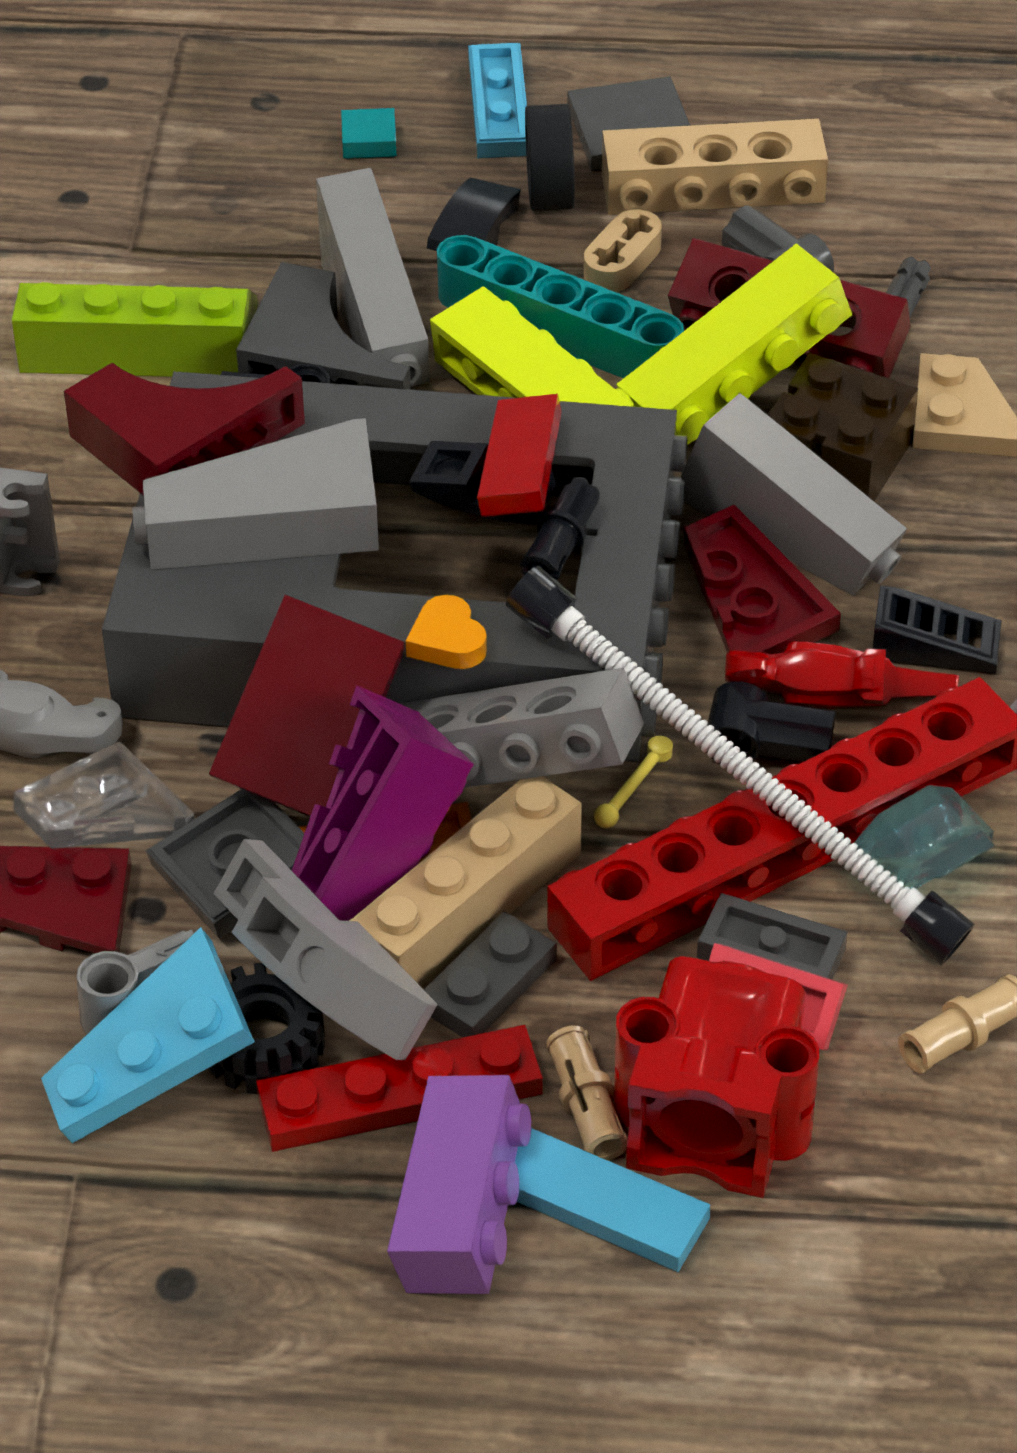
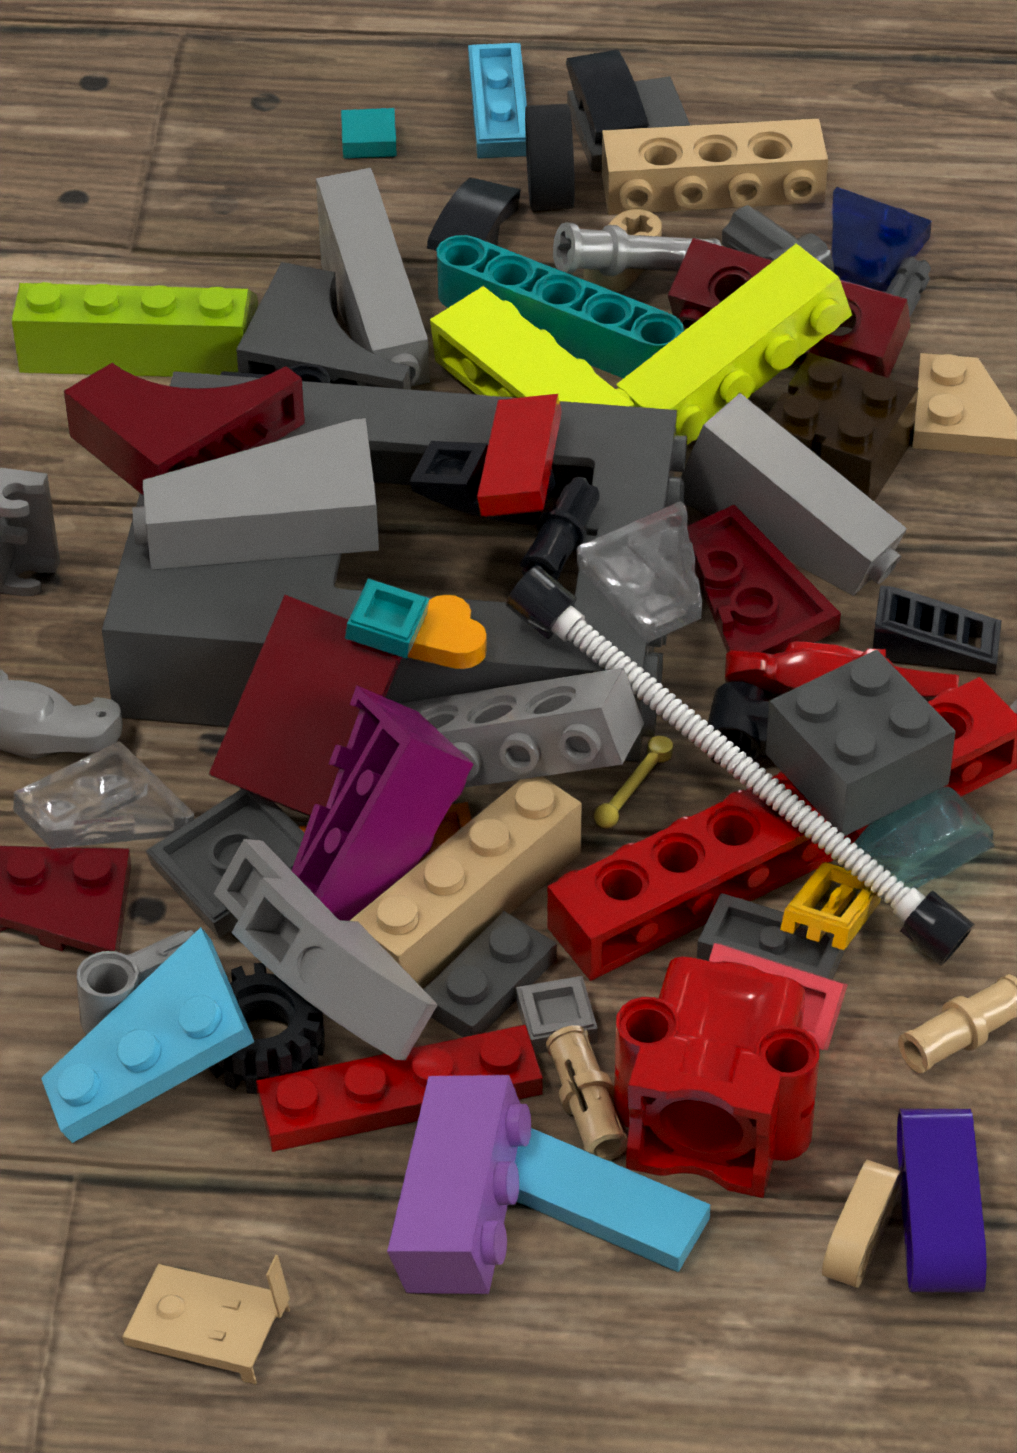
none -> tan piece [122,1255,290,1384]
none -> teal tile [345,579,430,659]
none -> light grey tile [516,976,598,1054]
none -> light grey pin [553,222,722,276]
none -> black slope [566,50,649,144]
none -> clear wing [577,501,702,643]
none -> dark grey brick [766,649,956,836]
none -> yellow tile [780,862,881,950]
none -> tan beam [822,1160,903,1288]
none -> clear blue wing [831,187,932,293]
none -> dark purple beam [897,1109,986,1292]

